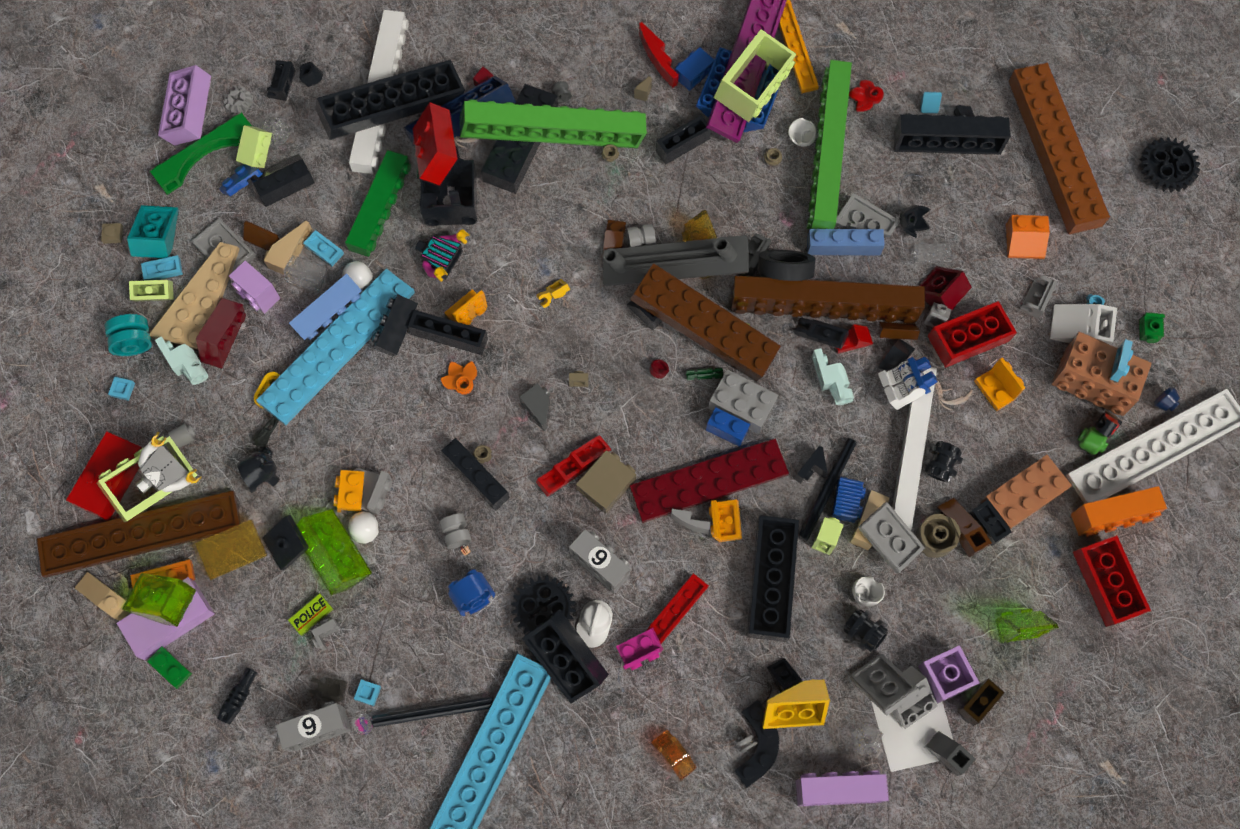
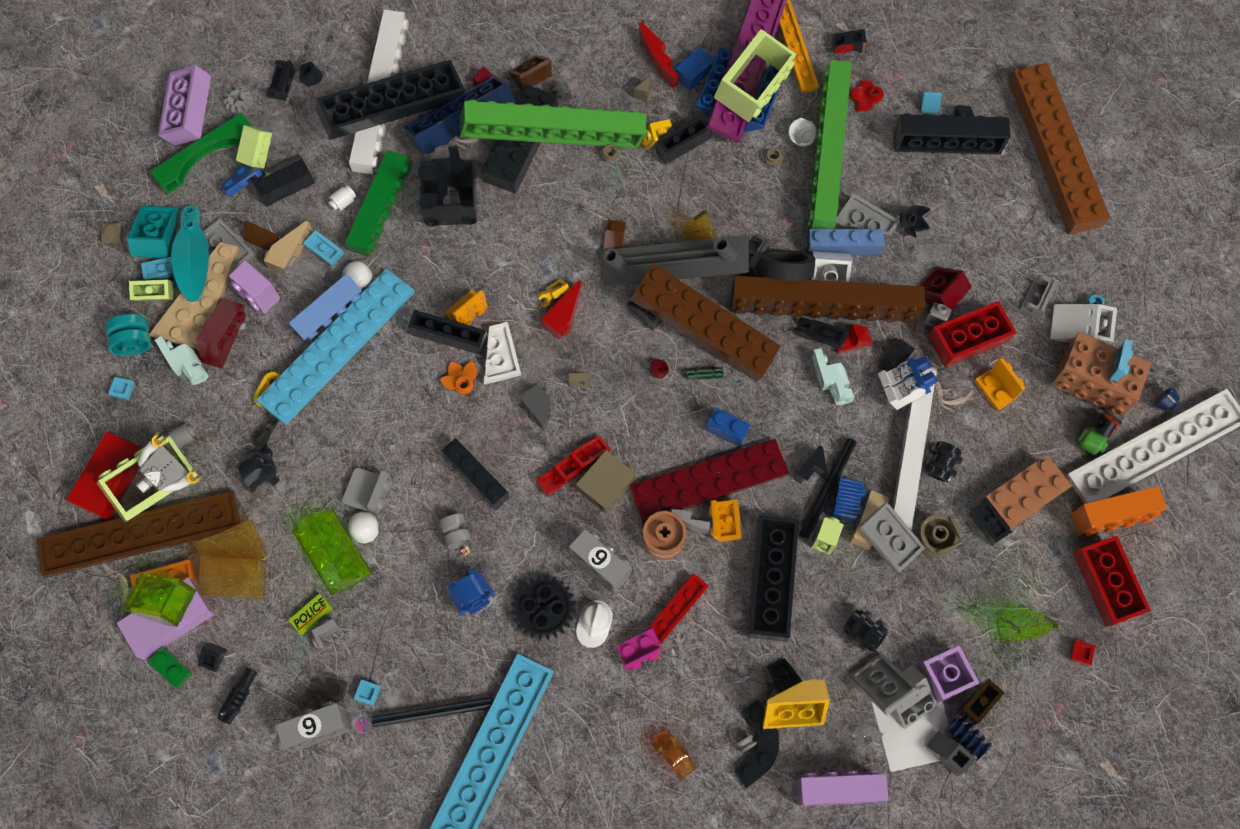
tan slope [75,572,135,621] -> none
black plate [263,515,309,571] -> none
light orange bracket [334,470,364,512] -> none
black brick [372,294,418,357] -> none
red brick [413,102,458,185] -> none
torso [415,229,470,282] -> none
dark tan plate [473,445,492,464] -> none
black slope [522,609,609,704] -> none
light grey wheel [626,224,656,247] -> none
light grey brick [708,369,779,434] -> none
white hair [852,577,885,607] -> none
reddish brown slope [879,322,920,340] -> none
reddish brown slope [937,498,992,558] -> none
orange slope [1006,215,1050,259] -> none
black gear [1139,137,1201,193] -> none
green brick [1139,312,1165,343] -> none
none -> teal plant [171,205,209,302]
none -> black slope [198,643,227,672]
none -> clear yellow slope [199,555,267,599]
none -> white brick [328,185,356,211]
none -> white wing [484,322,521,384]
none -> reddish brown slope [508,55,552,90]
none -> red slope [541,280,582,339]
none -> yellow bracket [641,119,672,150]
none -> nougat wheel [642,511,687,560]
none -> white slope [810,251,852,282]
none -> black leg [832,29,867,54]
none -> dark blue piece [944,715,992,761]
none -> red plate [1069,640,1095,666]

